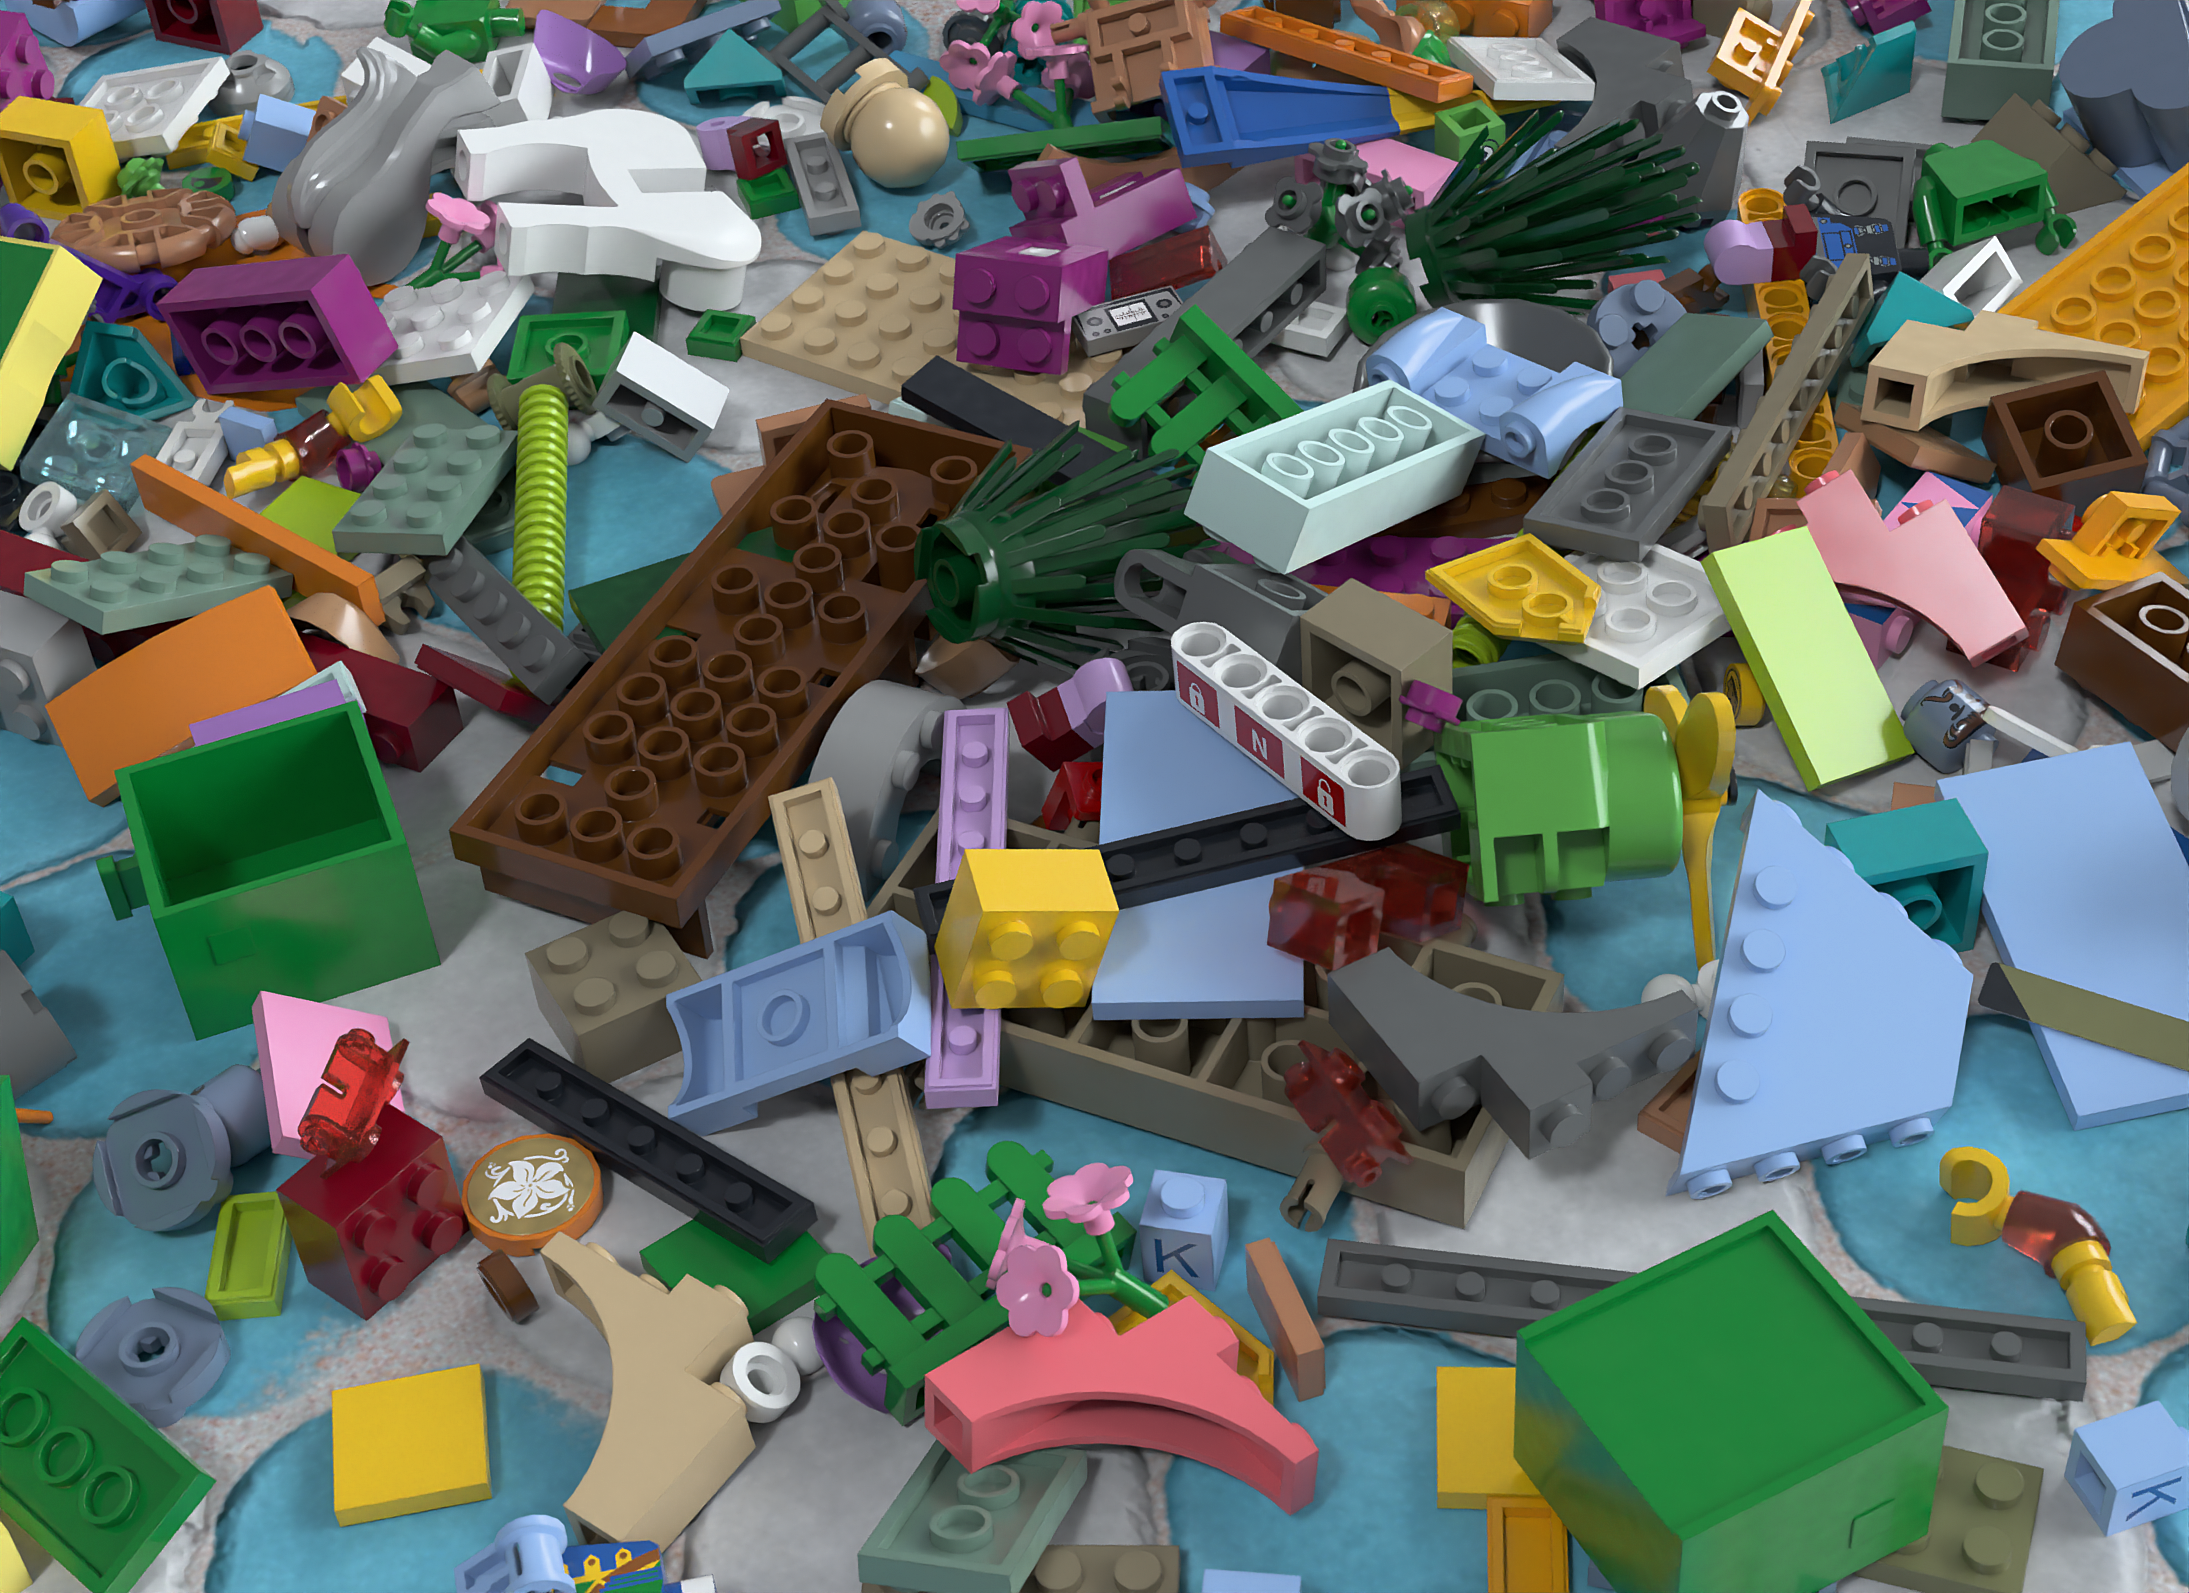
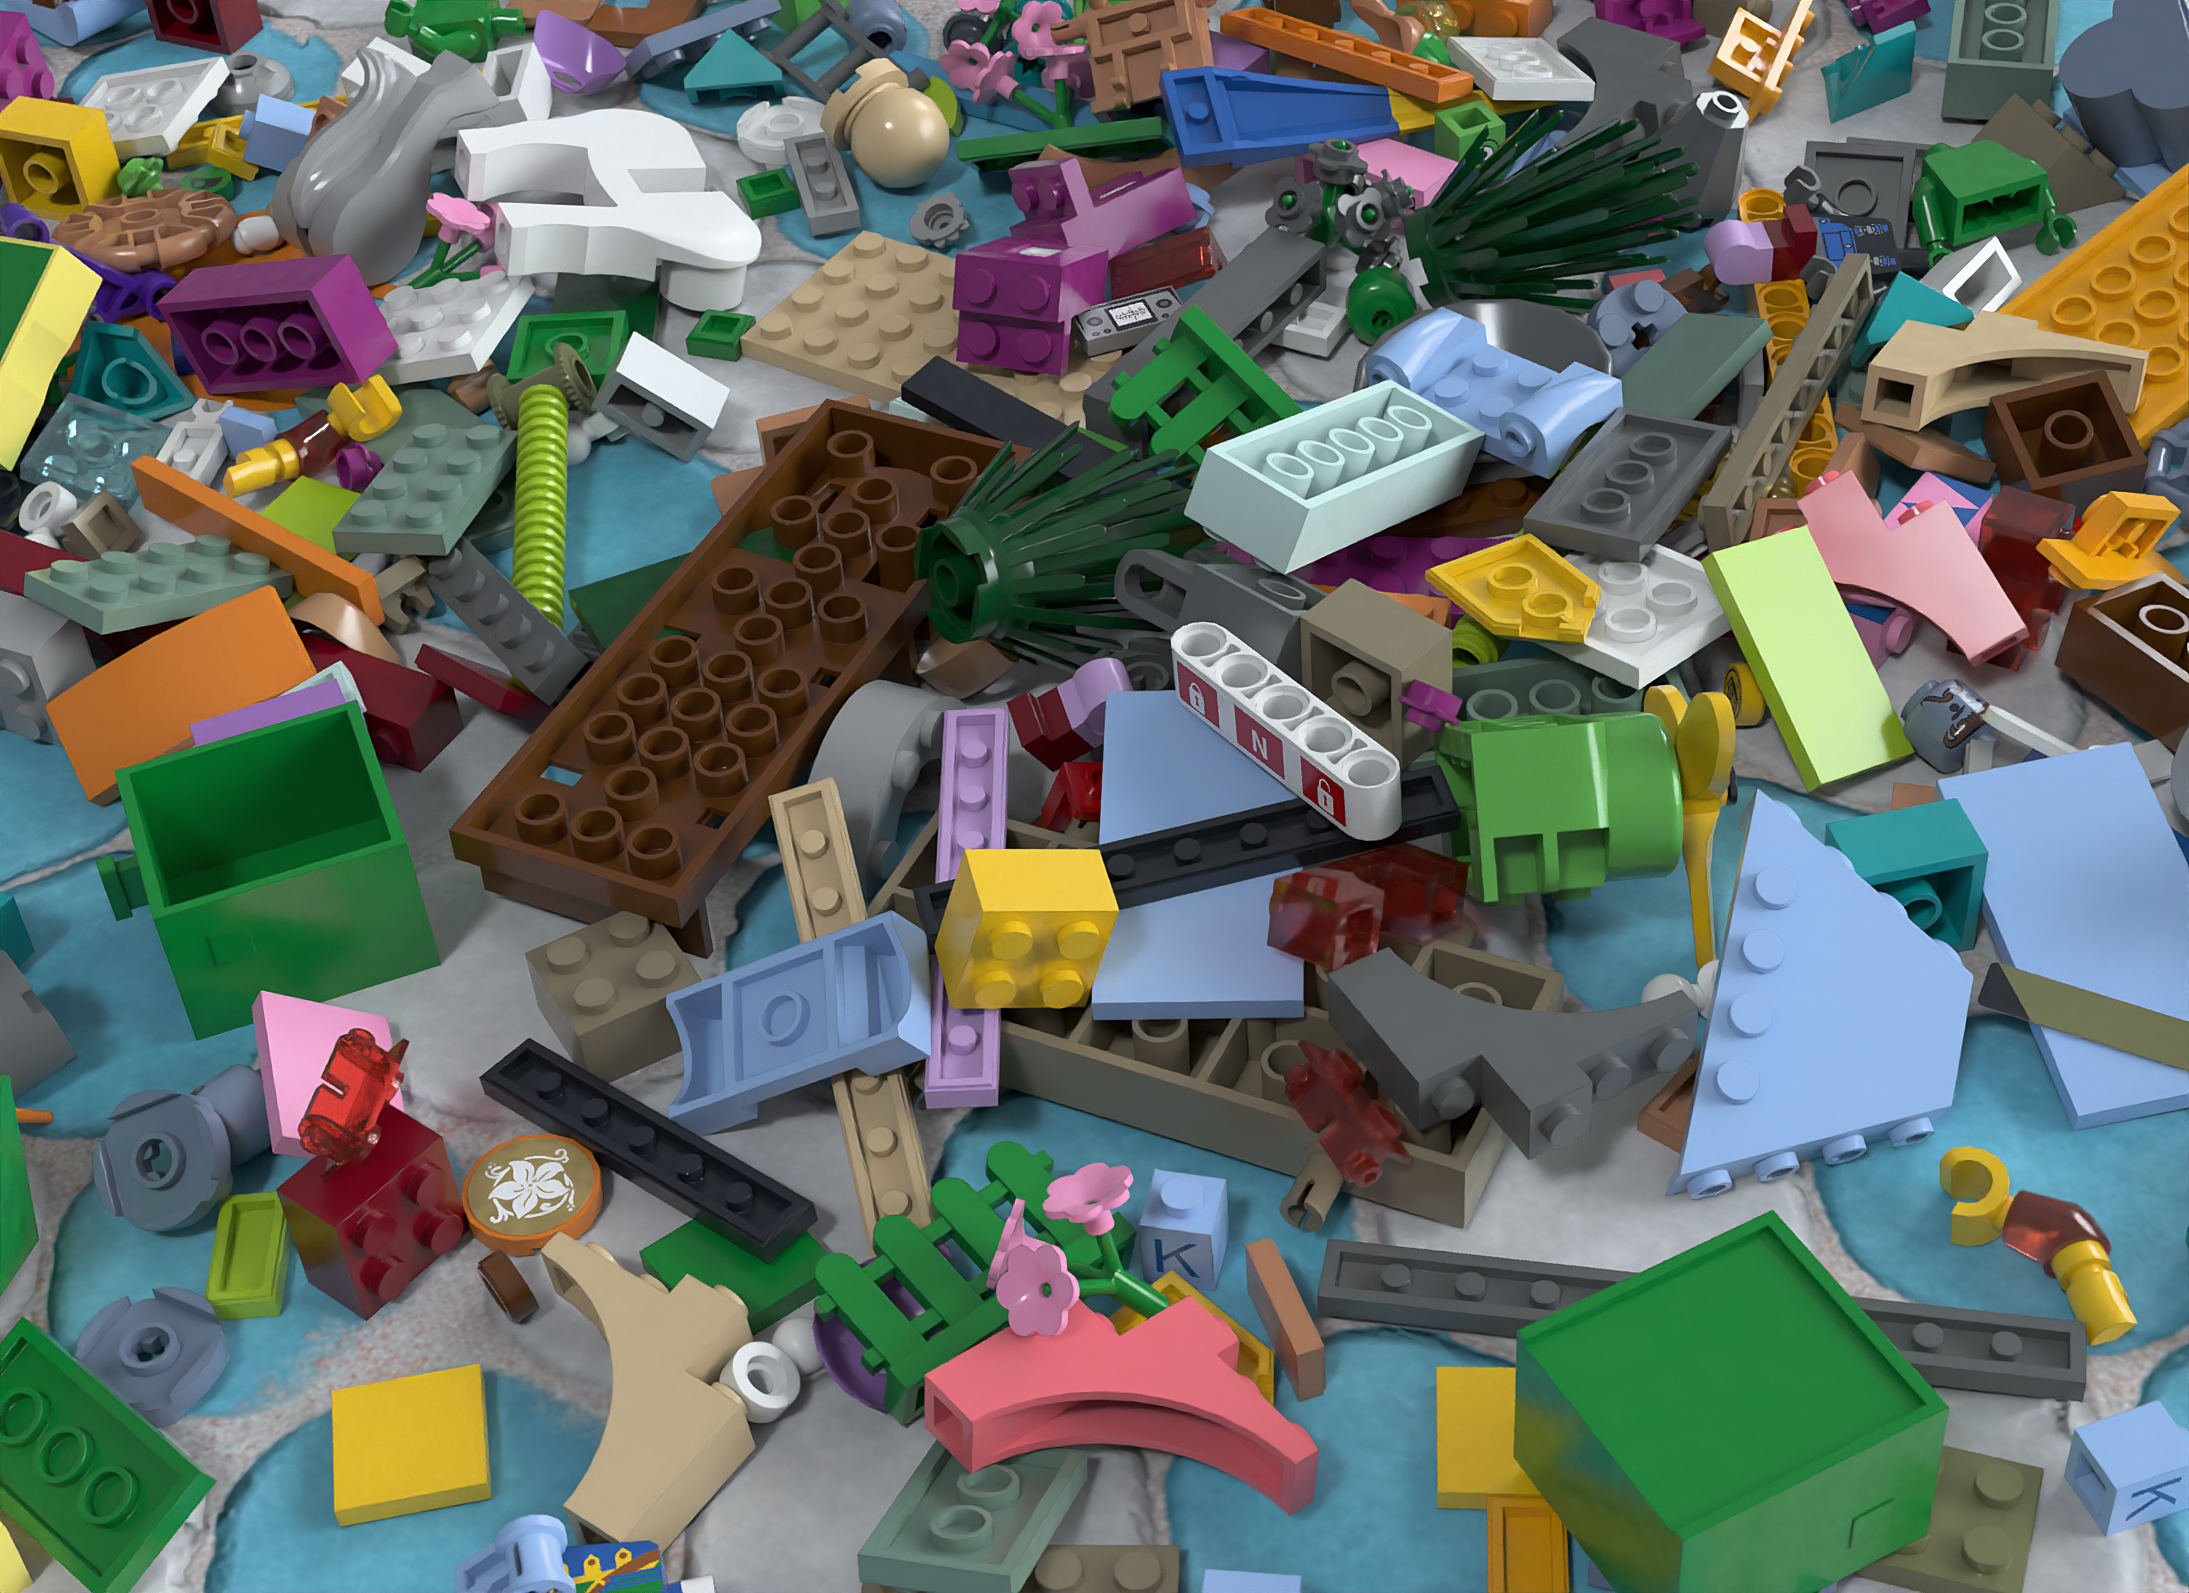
dark red leg [696,116,788,180] -> none

